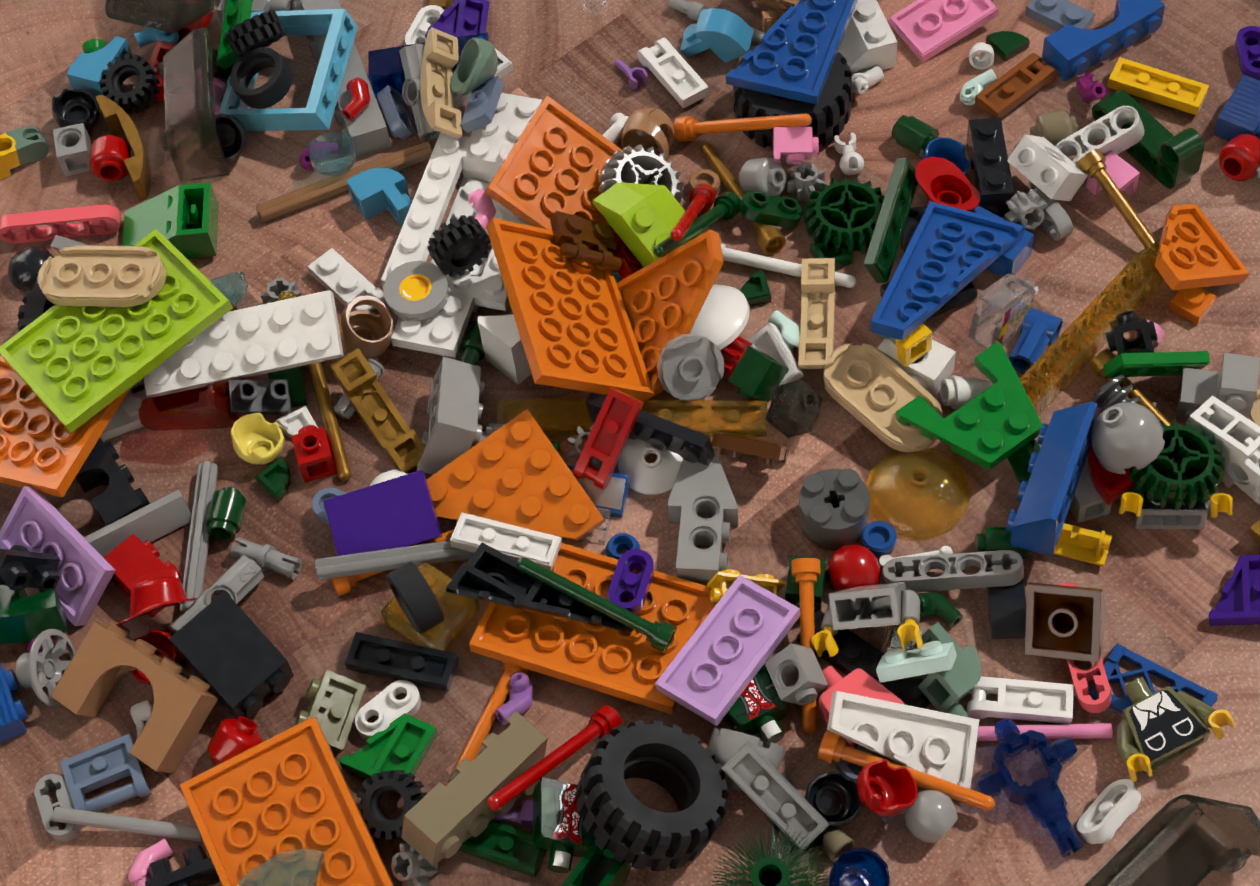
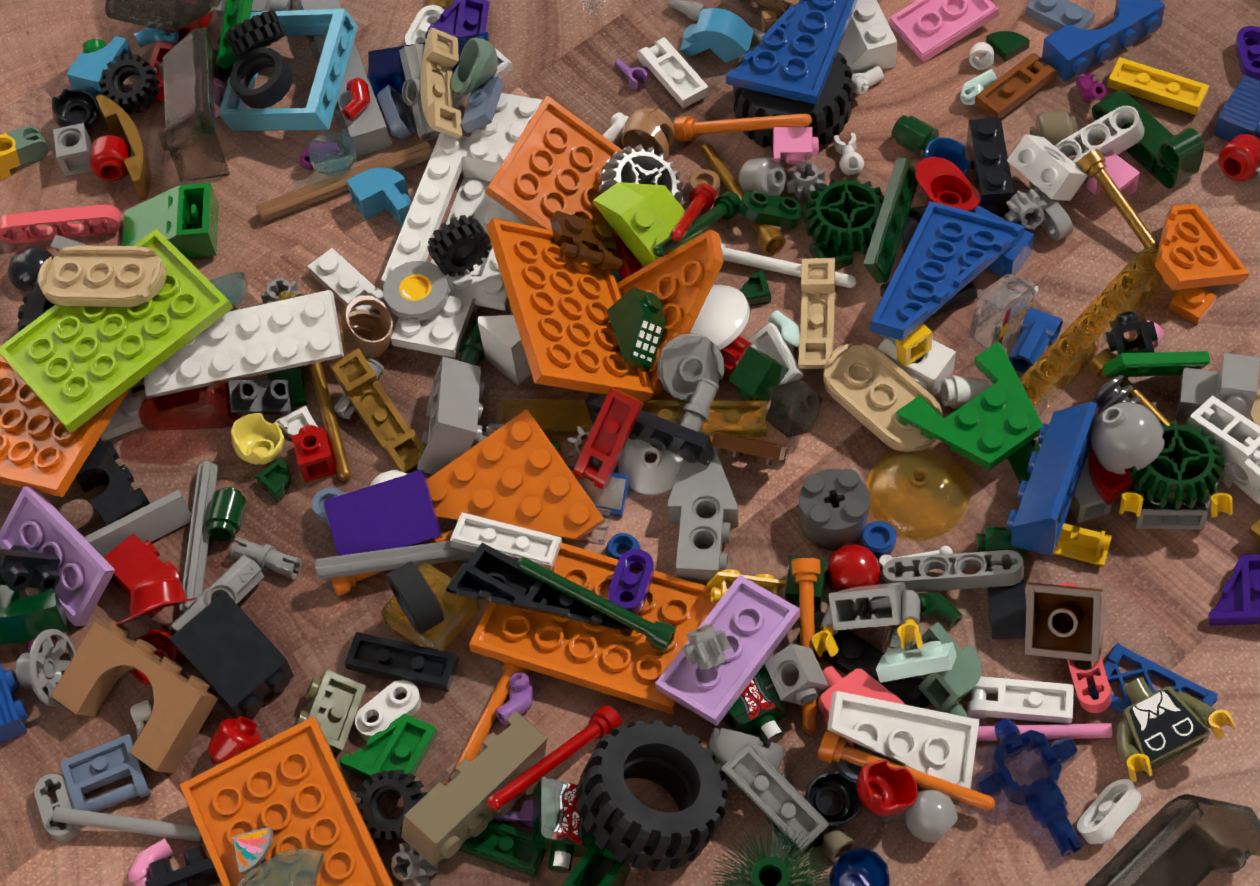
black hair [200,113,247,162] -> none
bright pink arm [468,189,496,230] -> none
none -> tile [233,827,273,876]
none -> dark green slope [607,287,666,371]
none -> light grey pin [680,378,719,432]
none -> light grey gear [682,624,731,670]

